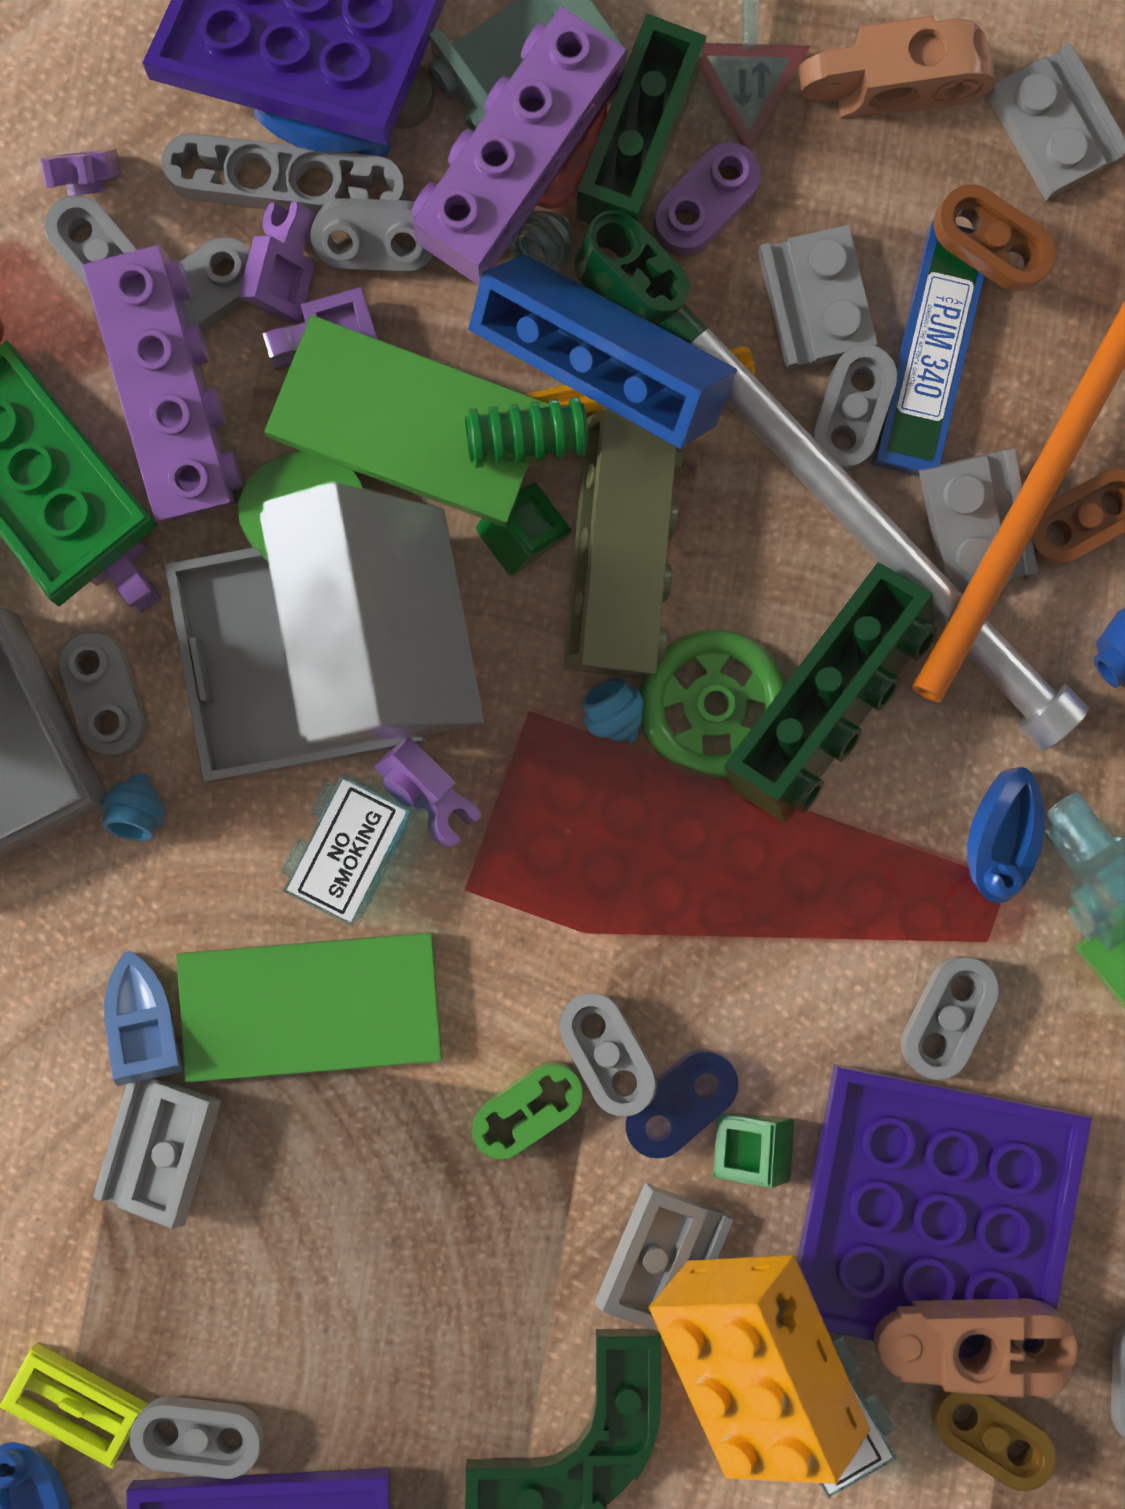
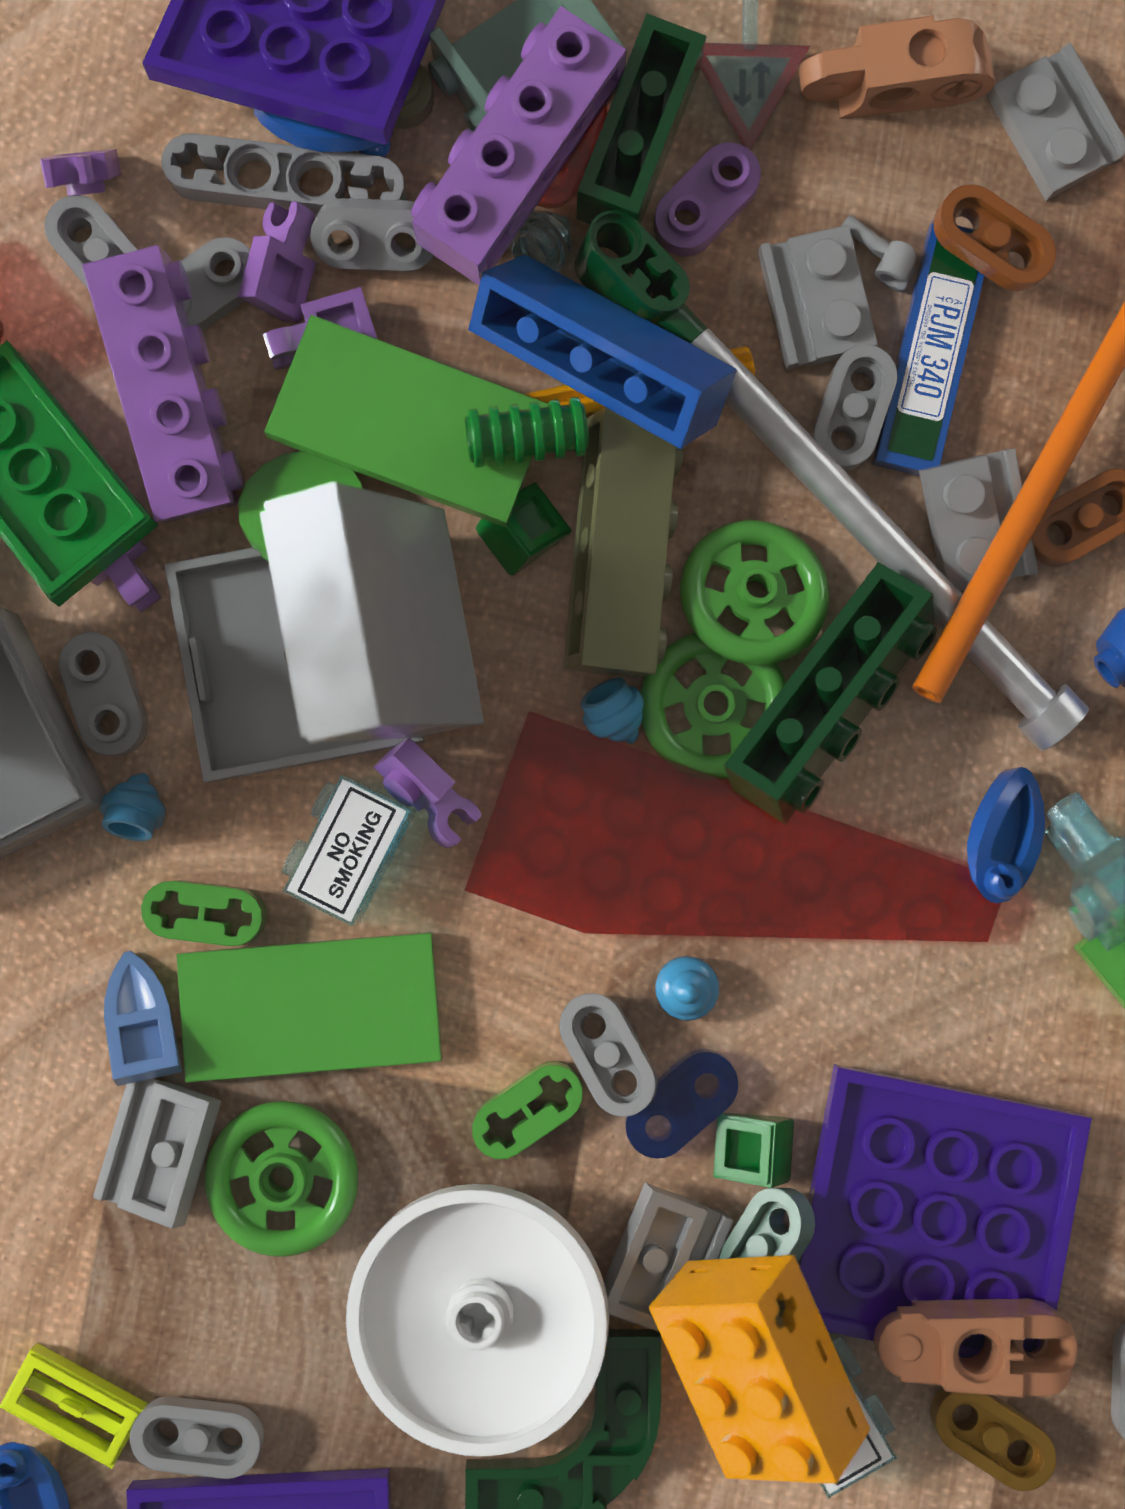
light grey plate [901,956,999,1080] -> none
none -> bright green beam [141,880,267,946]
none -> bright green plate [205,1101,358,1257]
none -> white dish [346,1184,609,1457]
none -> dark azure plate [655,956,719,1021]
none -> bright green plate [680,520,829,665]
none -> sand green plate [718,1188,815,1262]
none -> light grey hand [842,214,916,291]

